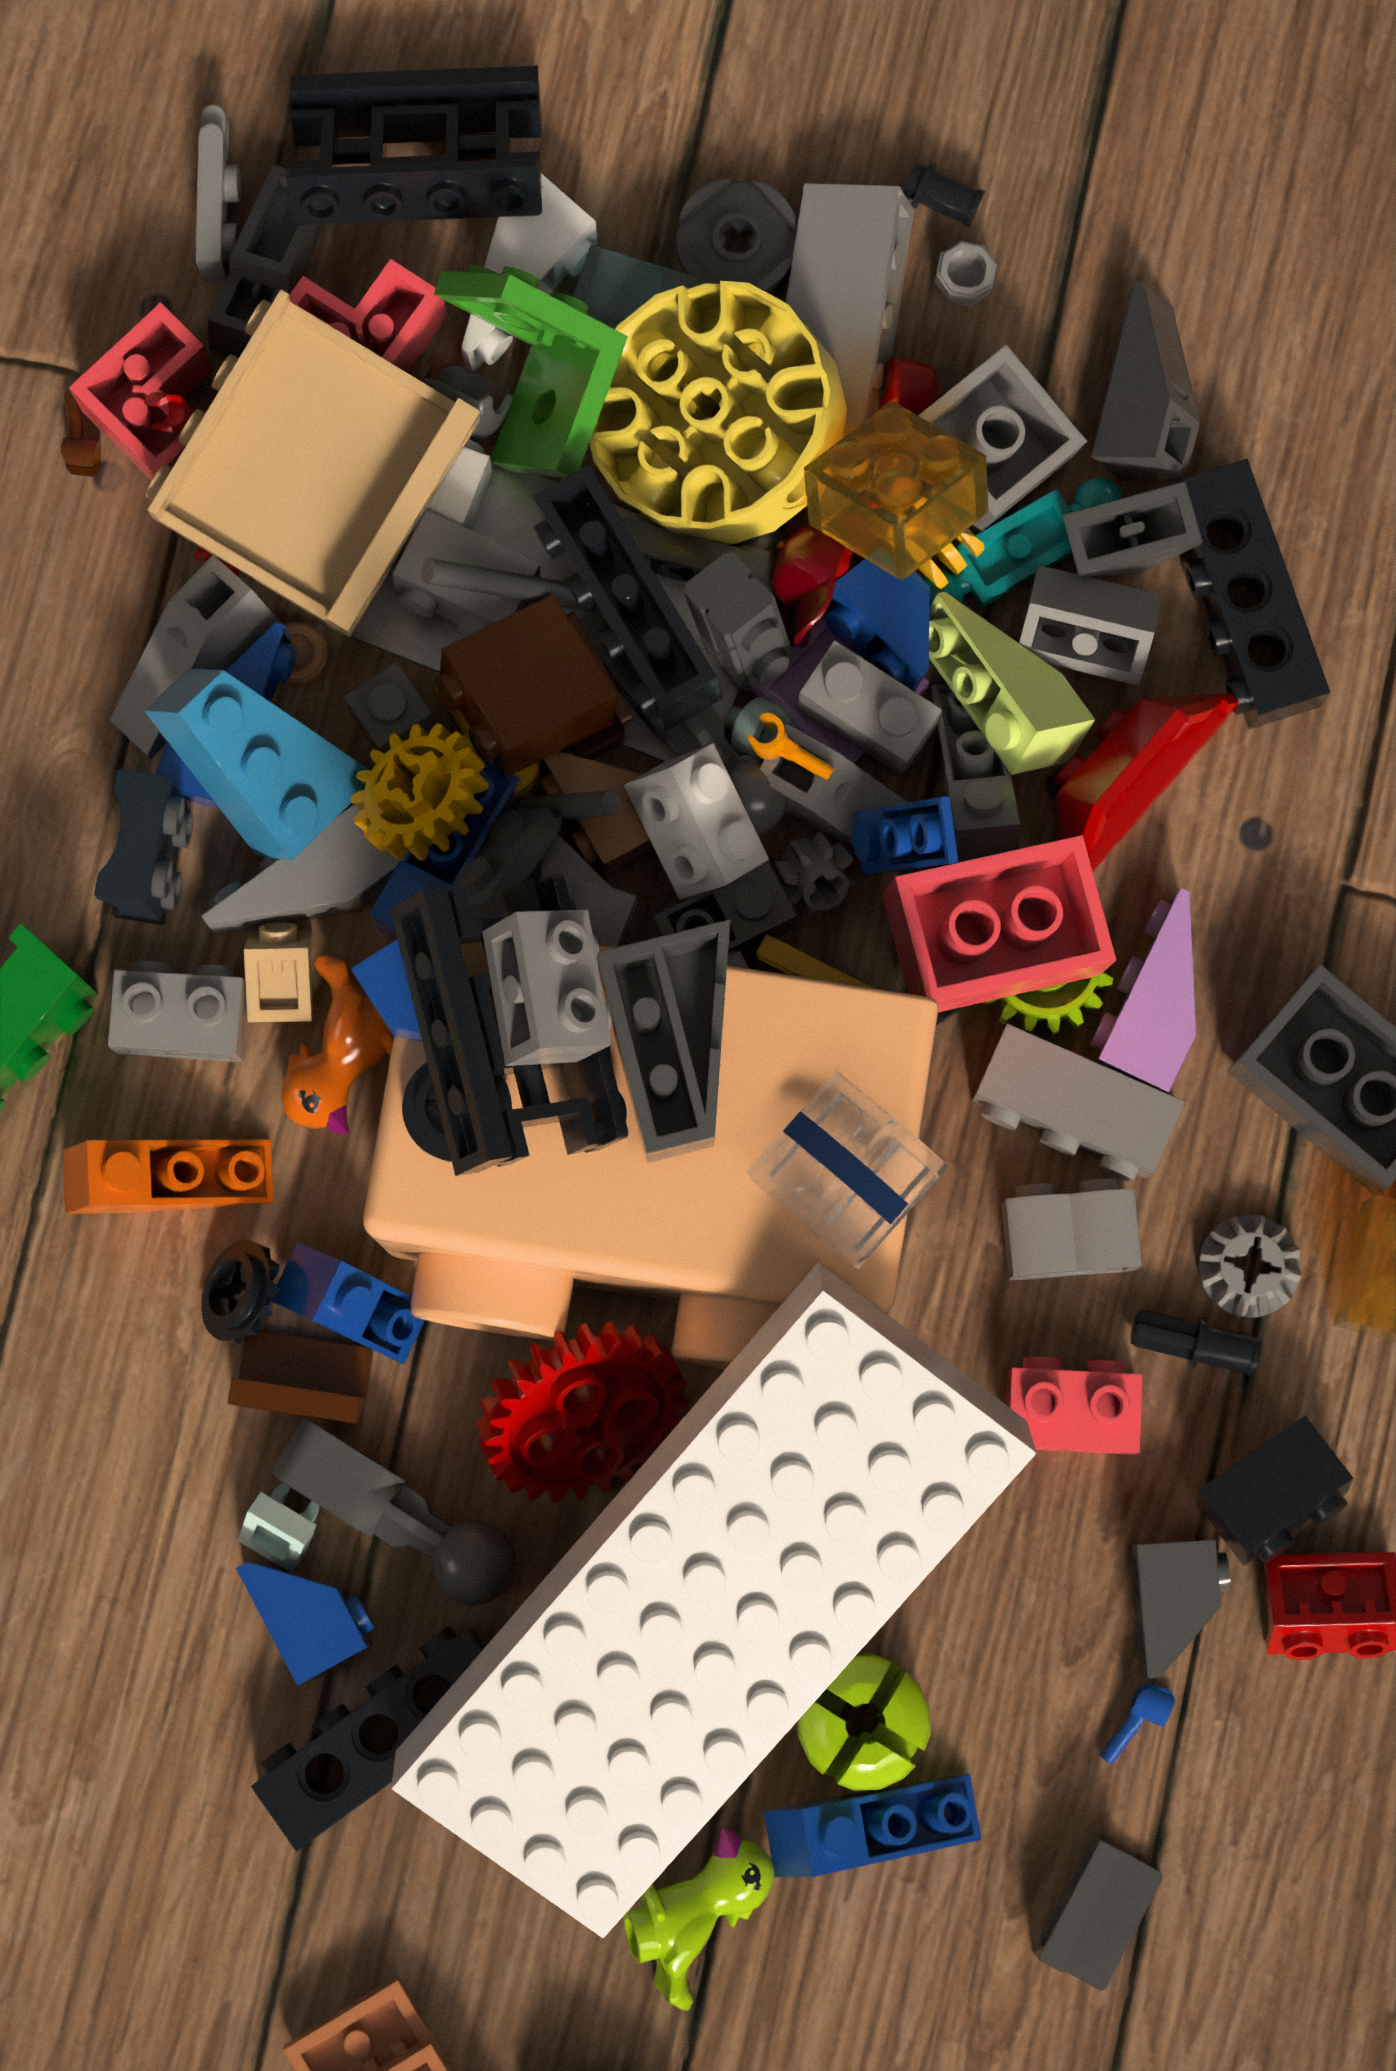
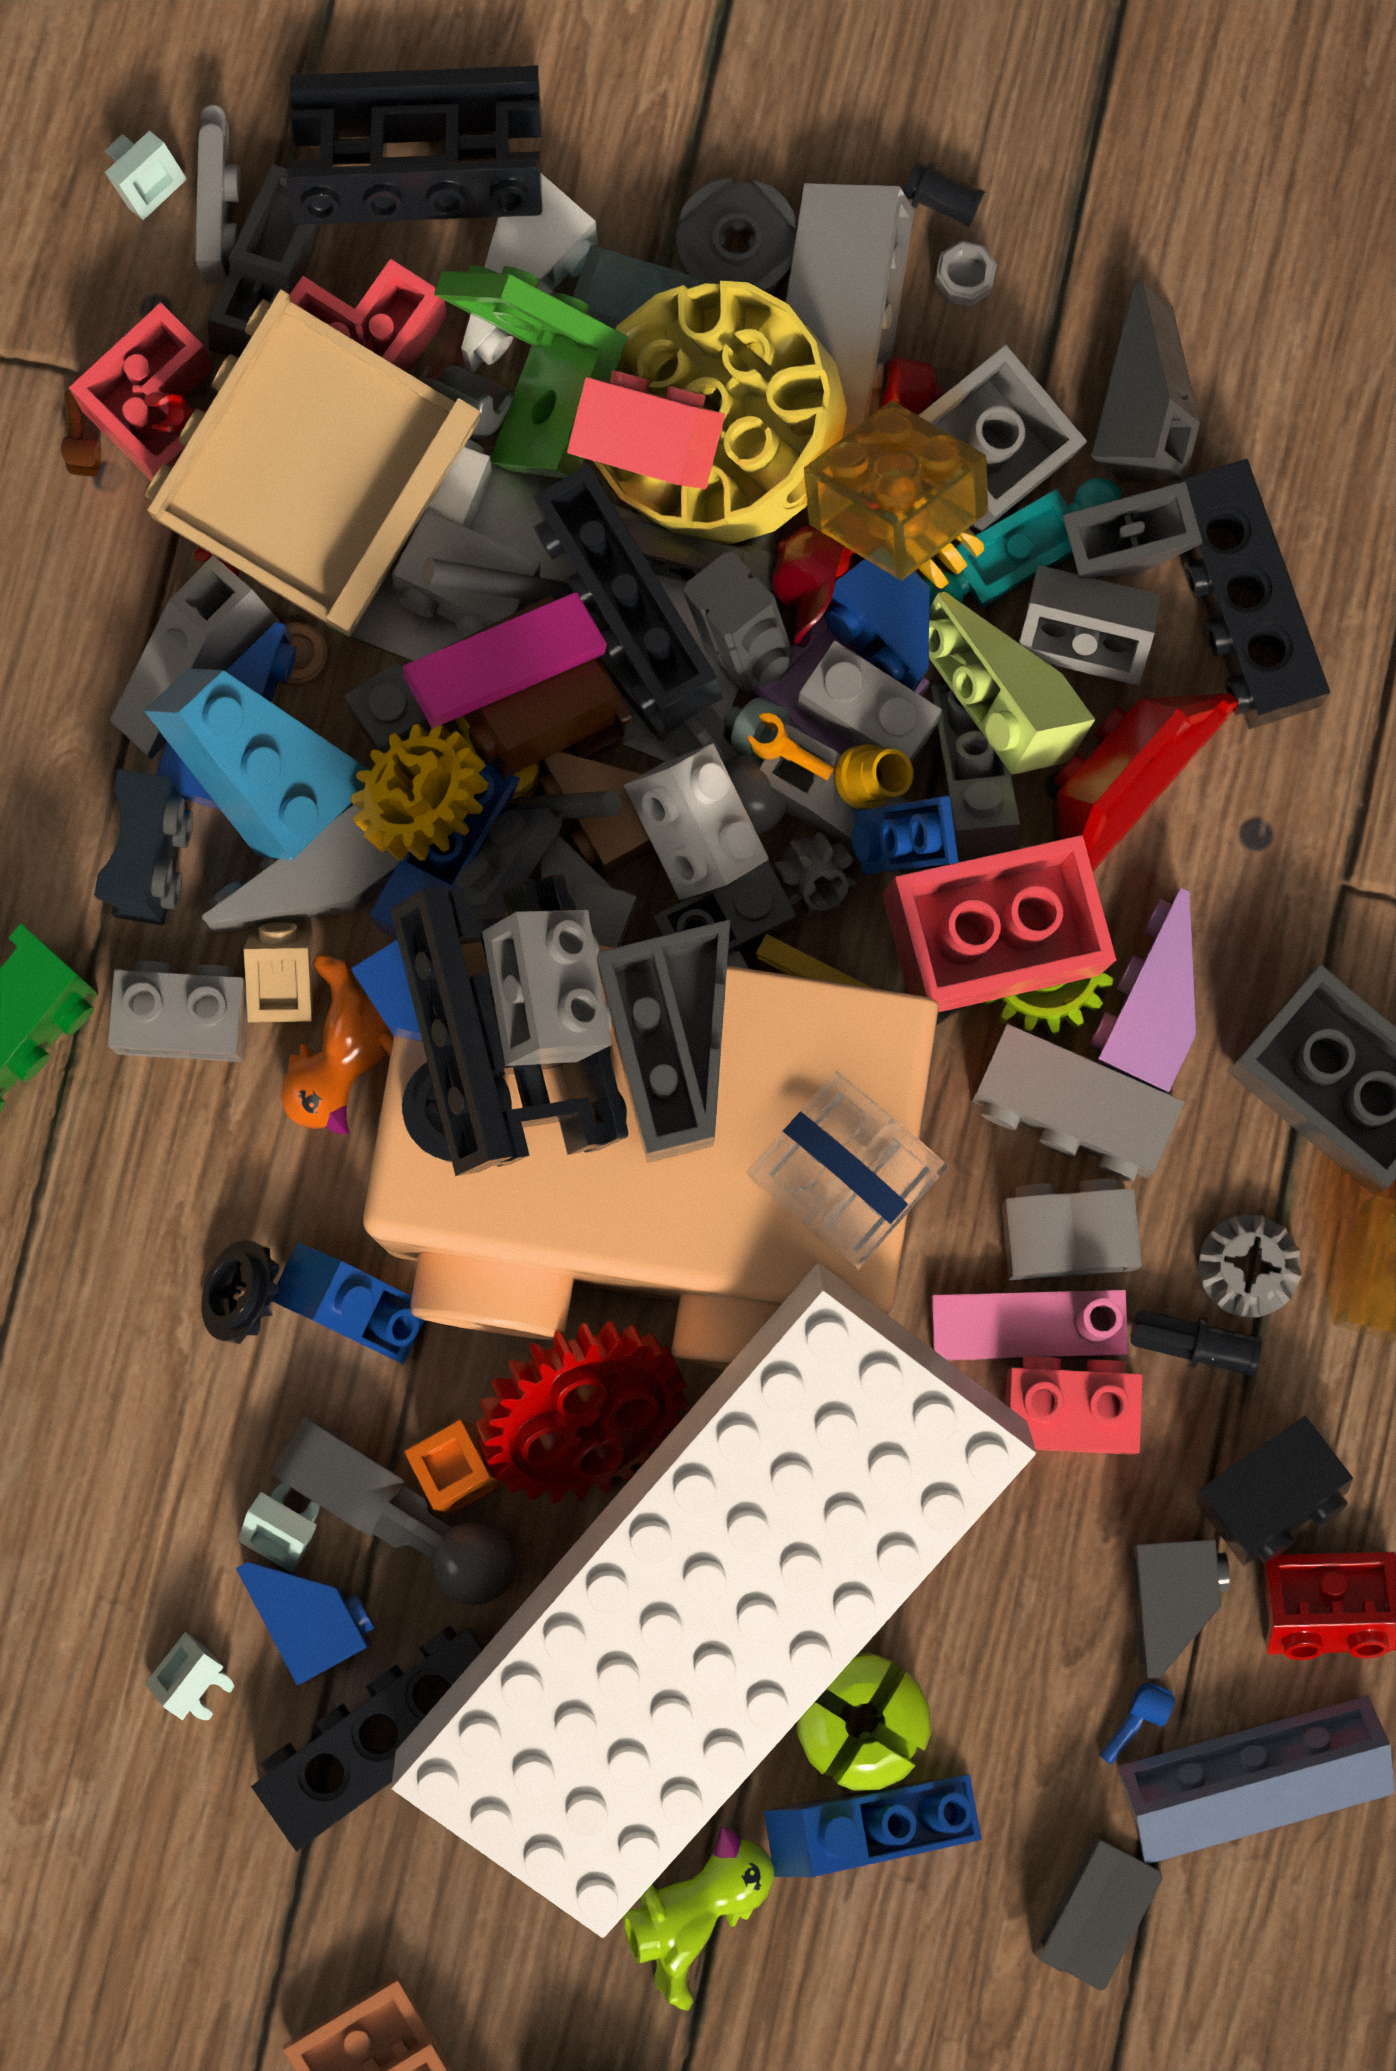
orange slope [62,1140,274,1214] -> none
reddish brown panel [227,1331,374,1425] -> none
none -> light aqua tile [104,131,187,220]
none -> light aqua tile [145,1631,234,1720]
none -> dark pink tile [403,592,607,729]
none -> orange brick [404,1419,507,1515]
none -> coral brick [567,370,725,489]
none -> yellow piece [835,744,913,809]
none -> bright pink piece [931,1290,1128,1361]
none -> sand blue panel [1118,1695,1395,1864]

